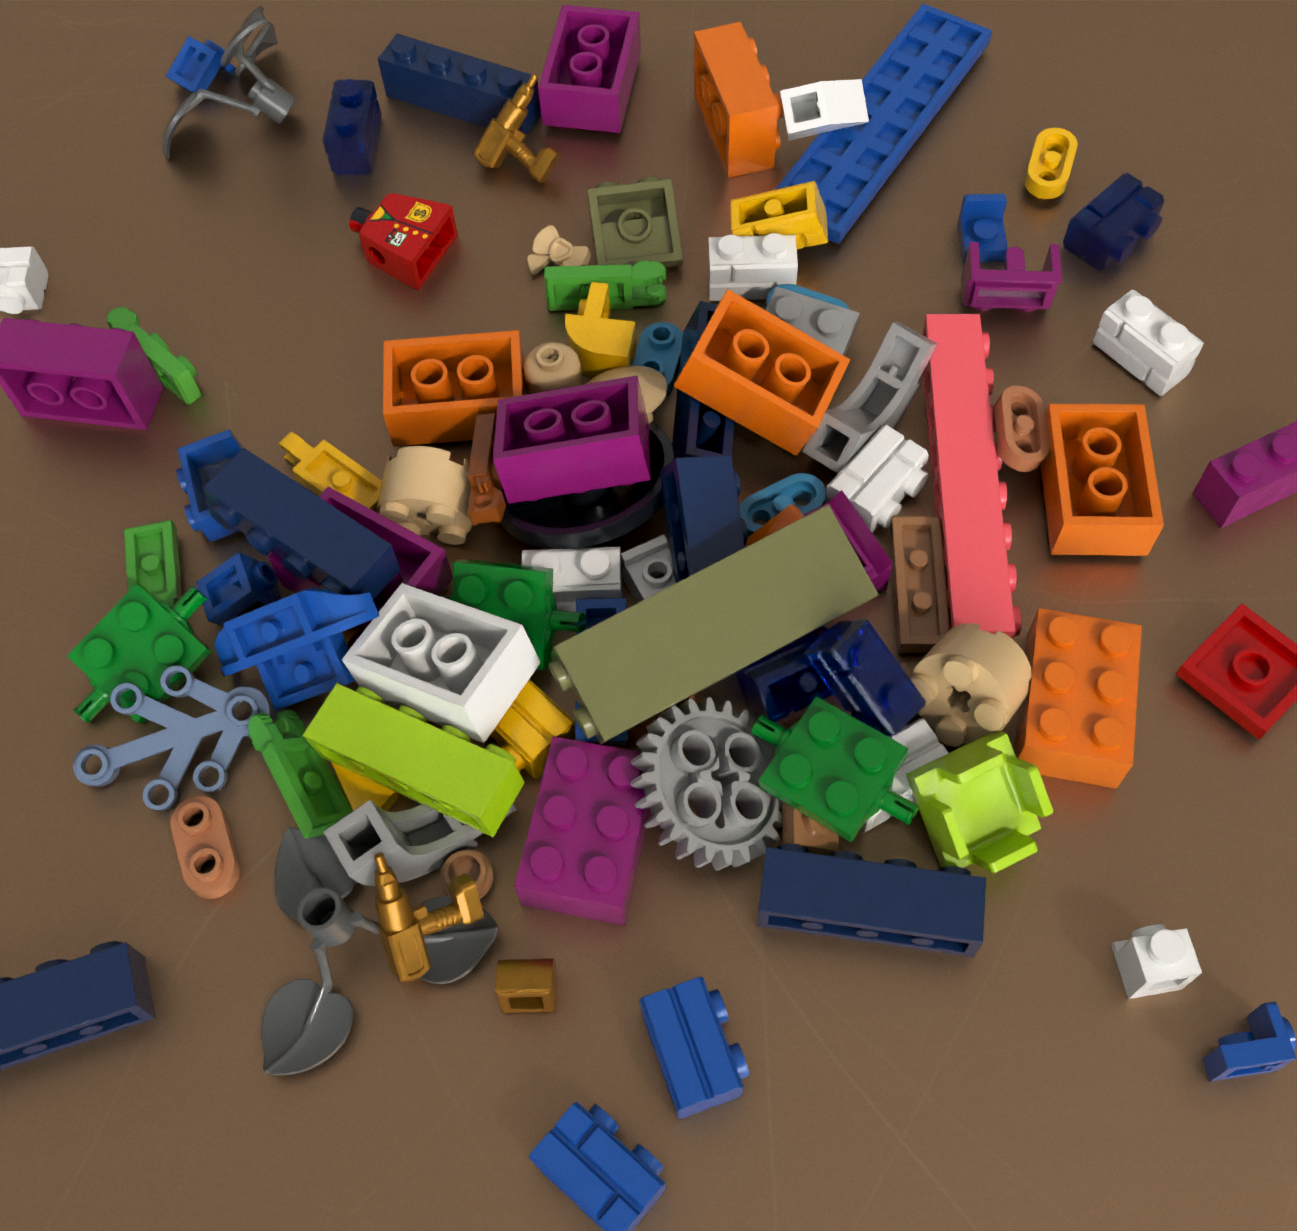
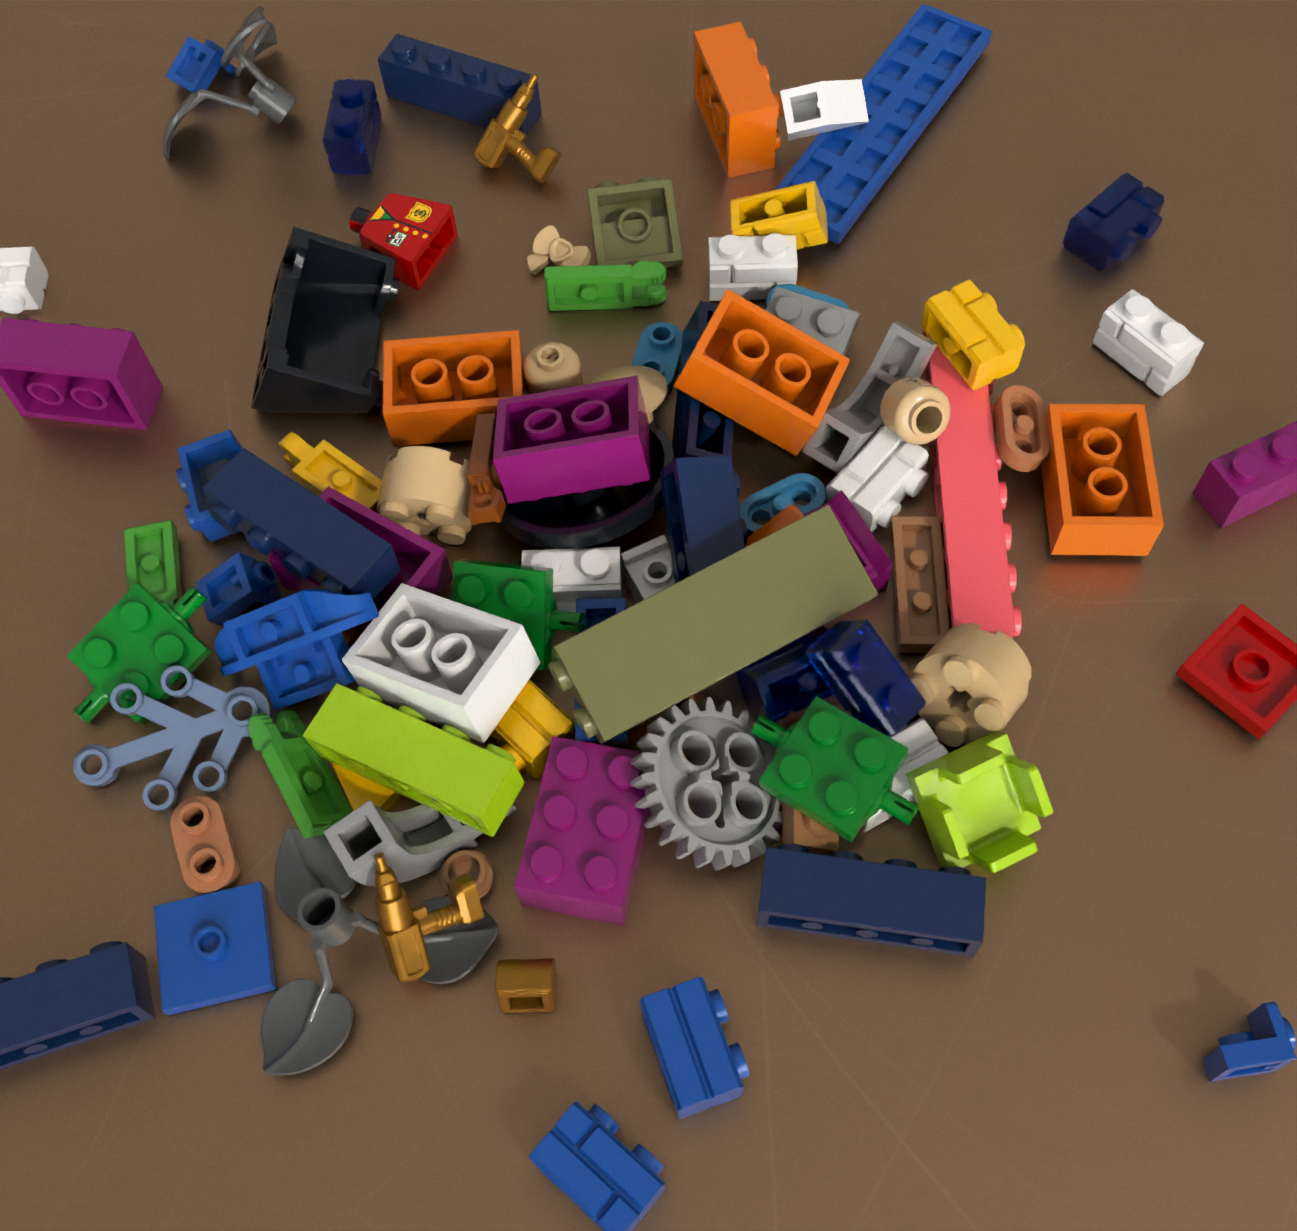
bright green hinge [106,306,202,405] -> none
magenta brick [538,5,641,133] -> none
yellow brick [565,282,637,379] -> none
blue bracket [957,194,1008,263] -> none
magenta window [961,242,1063,312] -> none
orange brick [1014,608,1142,789] -> none
yellow plate [1024,128,1078,199] -> none
white brick [1111,924,1202,999] -> none
none -> blue plate [154,881,277,1015]
none -> black windscreen [251,226,400,413]
none -> tan head [880,376,951,445]
none -> yellow brick [921,279,1025,391]

